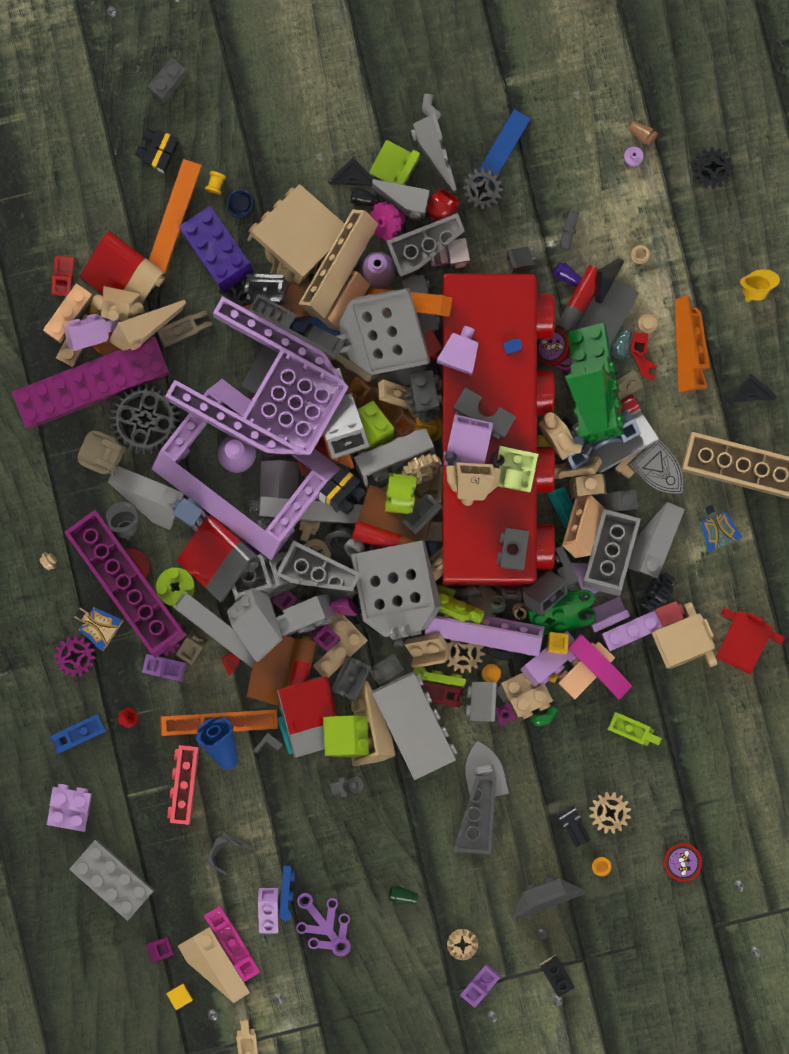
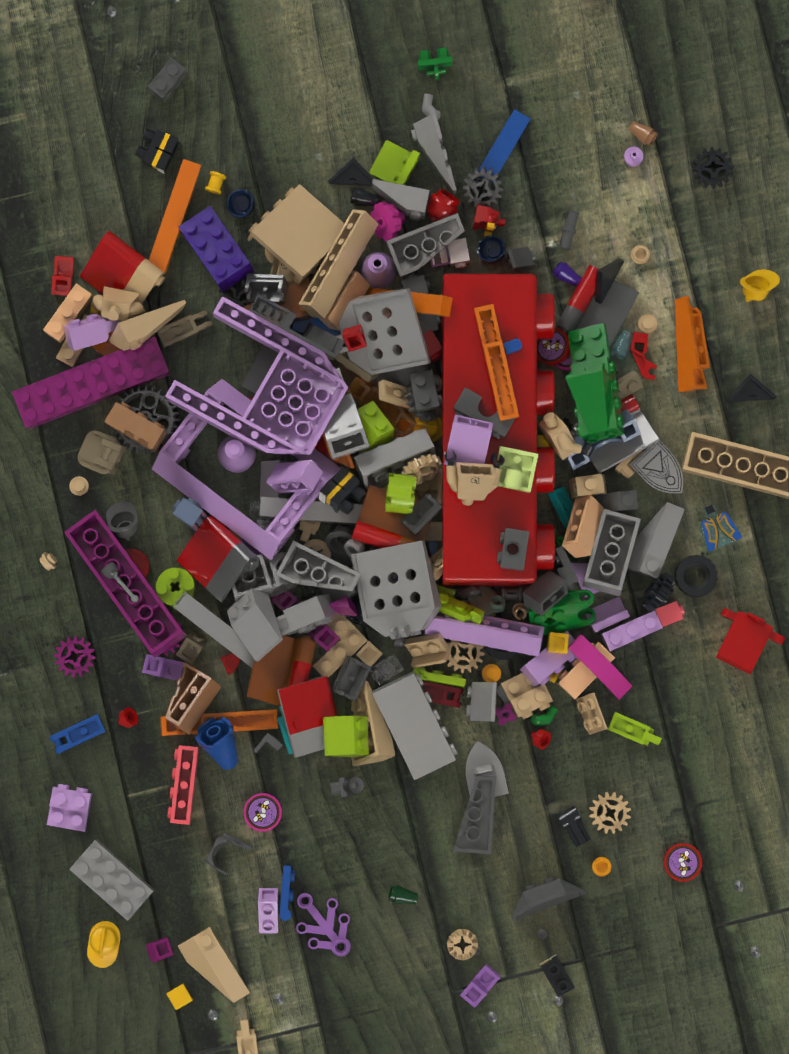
torso [74,608,123,651] -> none
light grey wedge [108,466,186,530] -> none
dark pink slope [204,906,260,982] -> none
lavender torso [437,326,478,376] -> none
tan hinge [555,456,602,479] -> none
tan piece [652,602,717,669] -> none
none -> tan plate [69,476,89,496]
none -> yellow piece [87,921,120,968]
none -> hinge [101,562,139,603]
none -> medium nougat wedge [104,402,167,453]
none -> medium nougat wedge [165,662,221,735]
none -> tile [244,793,282,832]
none -> lavender brick [266,460,323,494]
none -> red slope [342,324,367,352]
none -> tan tile [356,641,383,666]
none -> green hips [418,48,452,80]
none -> red piece [472,205,505,238]
none -> orange slope [474,304,519,421]
none -> dark blue hair [477,235,506,264]
none -> red tile [531,729,551,750]
none -> tan hinge [576,693,608,735]
none -> black tyre [674,555,718,598]

